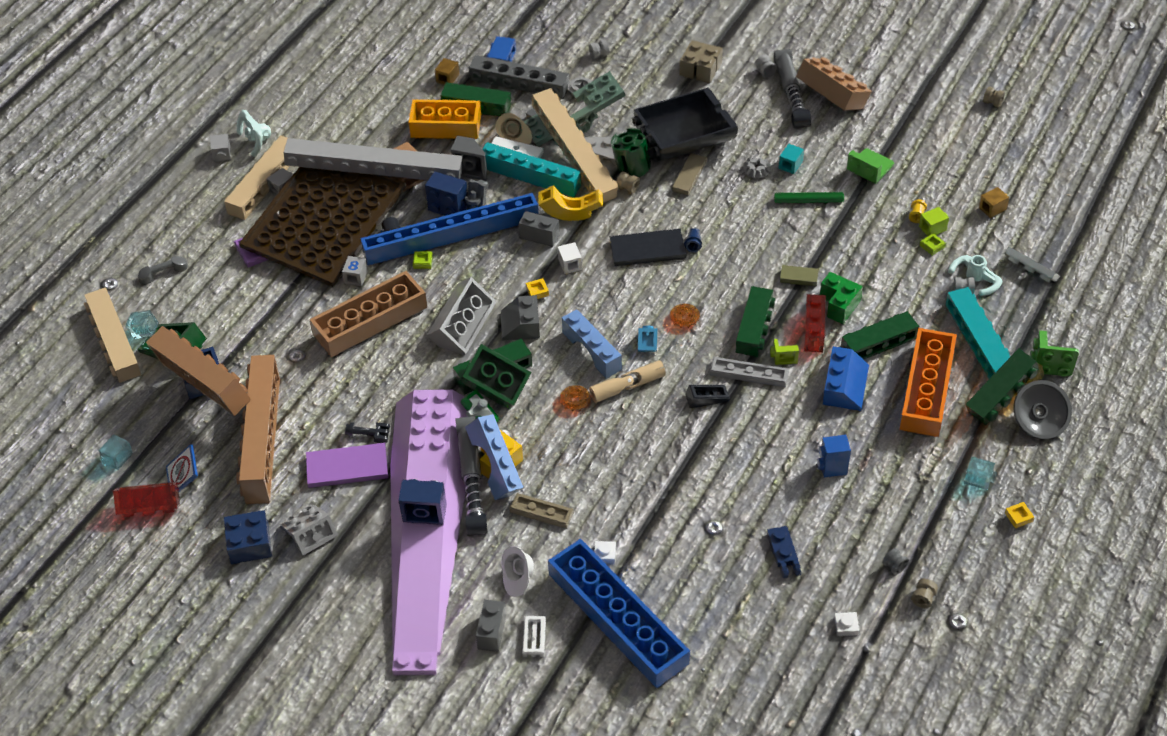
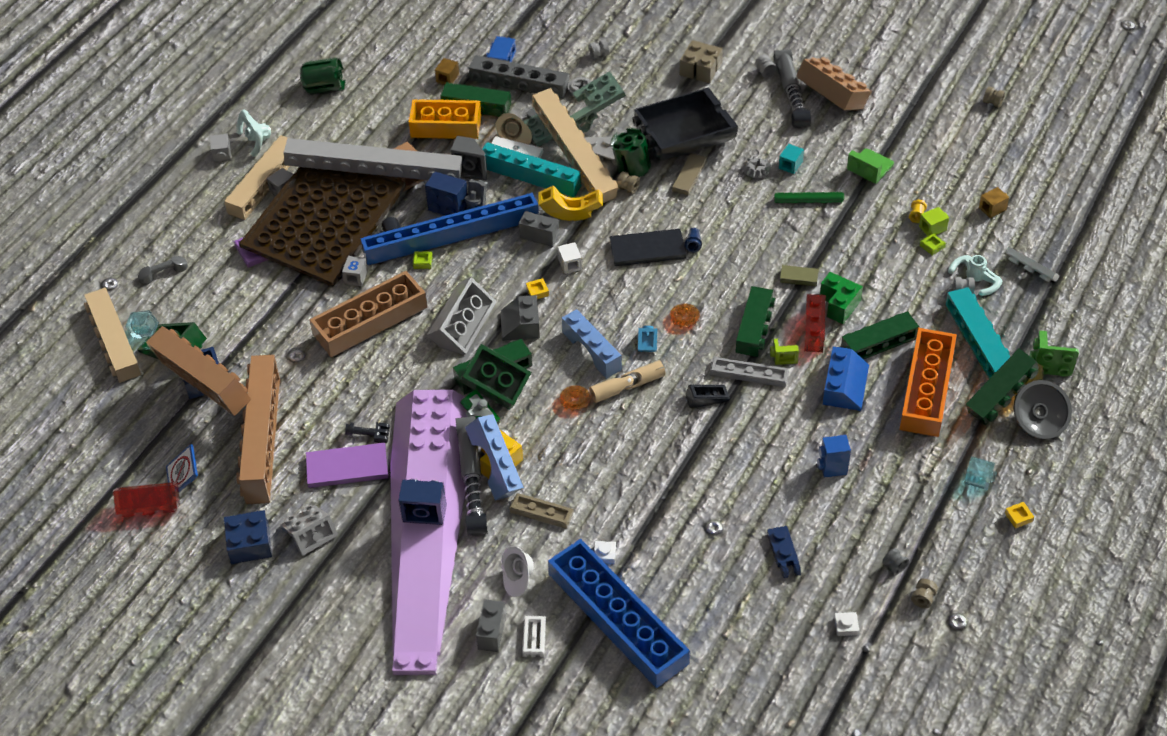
clear light blue brick [98,434,133,470] -> none
none -> dark green cylinder [300,57,345,95]

